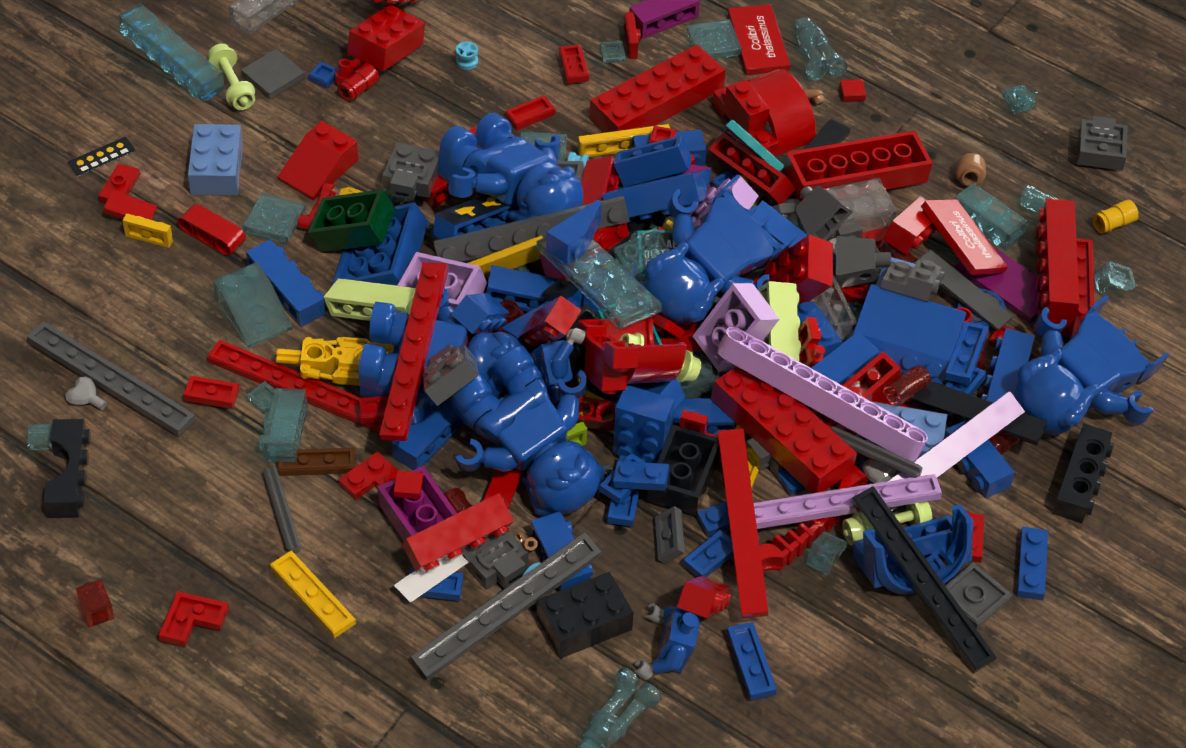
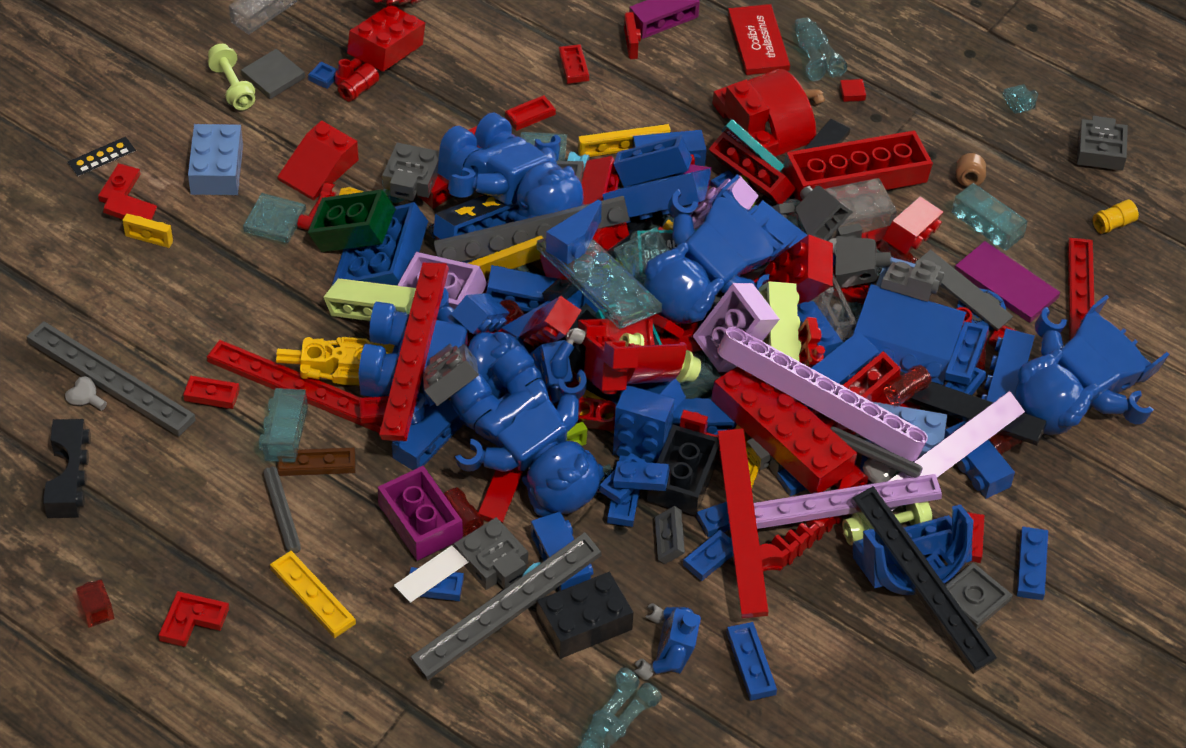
clear light blue tile [27,423,52,451] -> none
clear light blue brick [119,3,225,103] -> none
red beam [177,204,246,256] -> none
clear light blue slope [213,262,293,348] -> none
blue brick [246,239,326,328] -> none
clear light blue tile [246,381,282,414] -> none
red plate [338,451,399,501] -> none
red tile [394,471,424,499] -> none
red brick [402,493,514,573] -> none
medium azure wheel [456,41,478,70] -> none
medium nougat arm [514,532,538,551] -> none
red brick [589,44,726,133] -> none
clear light blue tile [600,41,625,63] -> none
red tile [649,126,677,144] -> none
red brick [677,576,732,618] -> none
clear light blue tile [687,19,742,59] -> none
clear light blue bracket [806,531,848,575] -> none
tile [921,199,1008,275] -> none
clear light blue piece [1019,185,1061,214] -> none
red brick [1034,198,1080,337] -> none
black brick [1053,423,1114,523] -> none
clear light blue bracket [1094,261,1136,293] -> none

